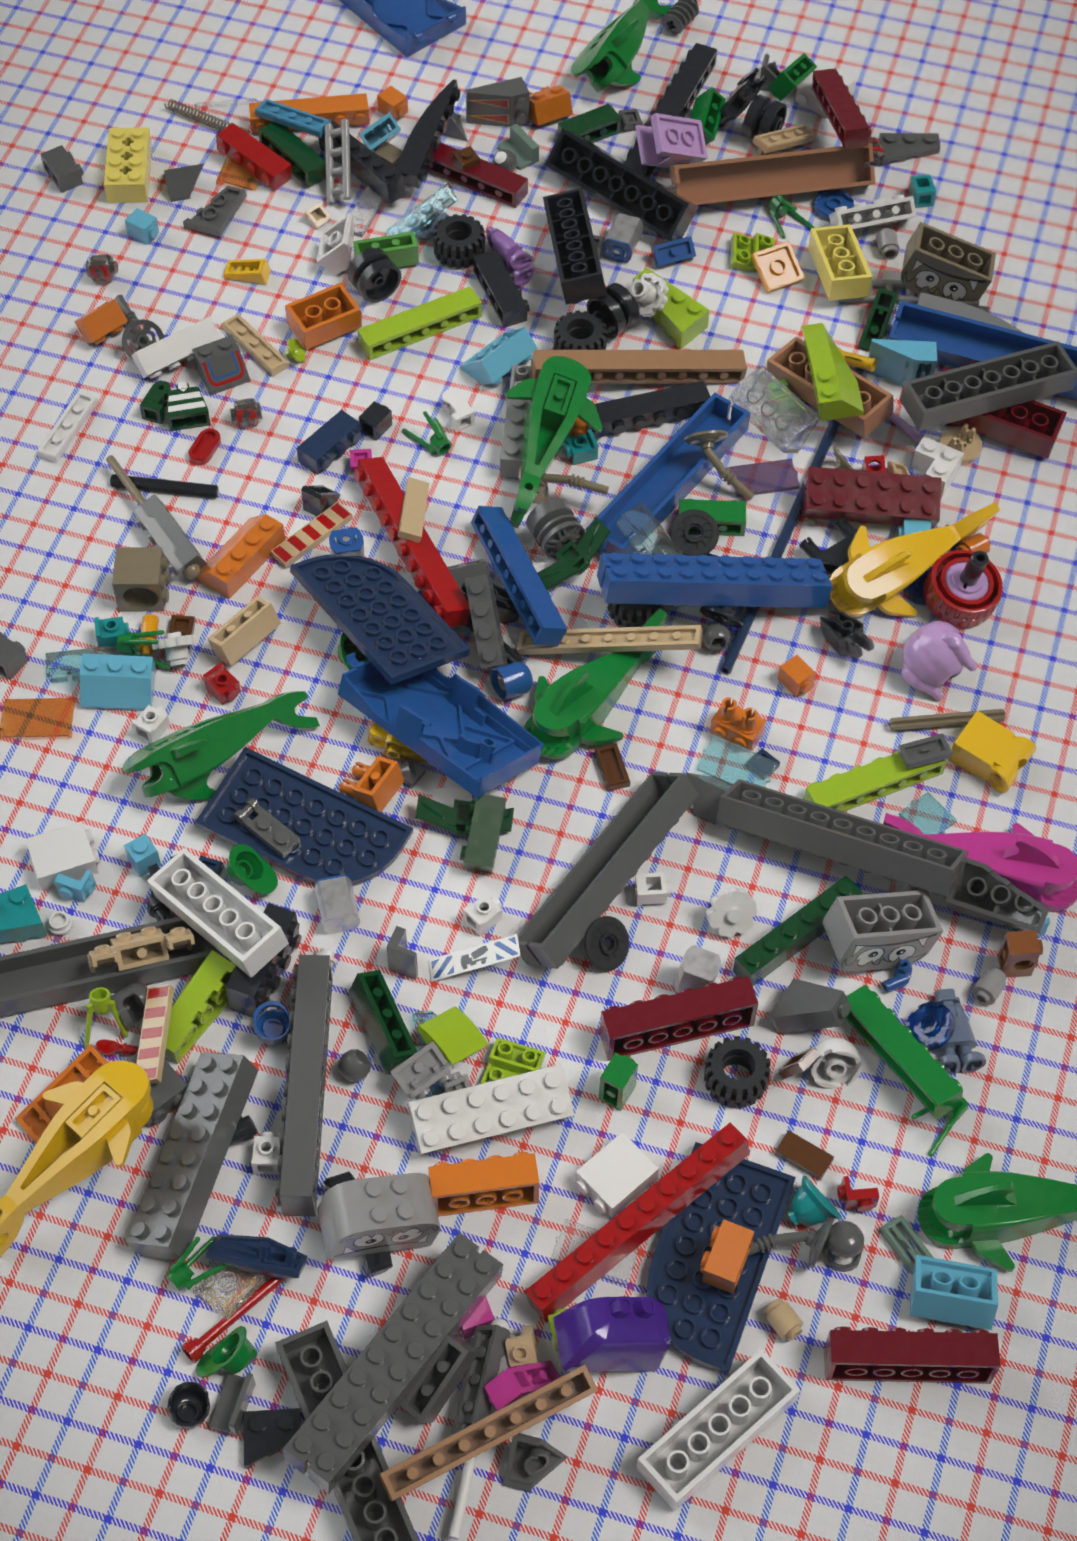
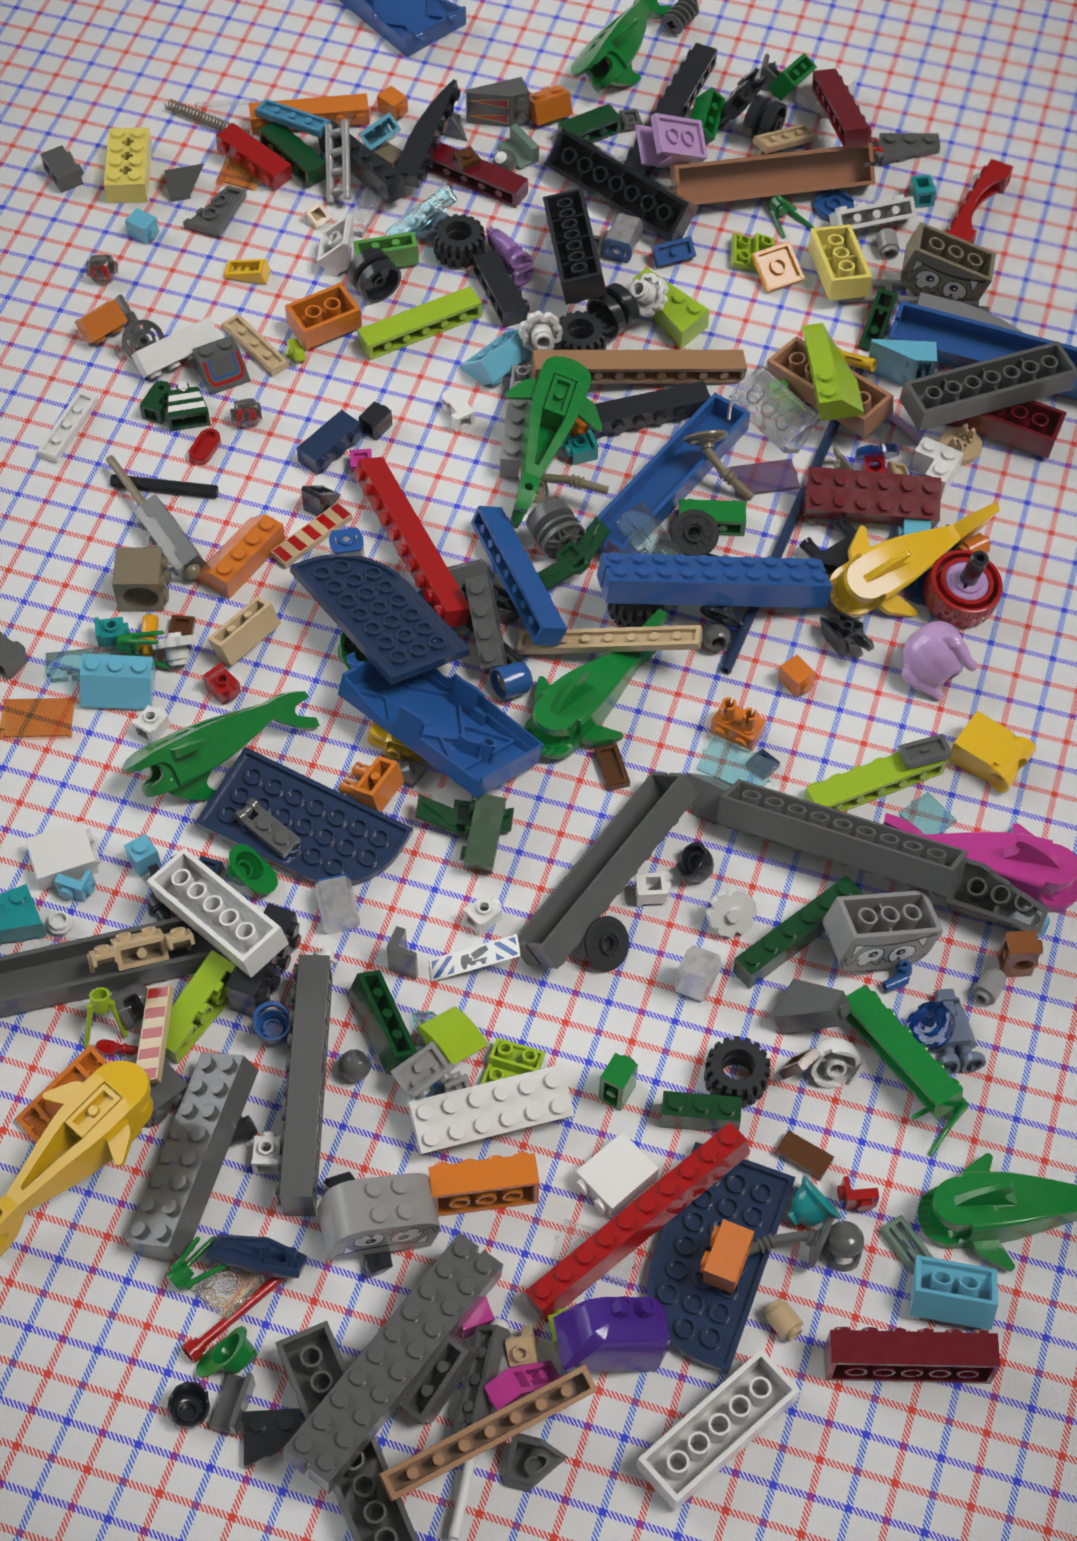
tan tile [398,477,430,543] -> none
green plant [402,411,452,455] -> none
dark red brick [600,976,759,1061] -> none
dark tan axle [889,709,1005,731] -> none
none -> white plant [519,311,563,351]
none -> dark green brick [660,1091,742,1132]
none -> black hair [676,842,714,883]
none -> clear blue tile [855,443,900,461]
none -> red arch [946,159,1014,244]

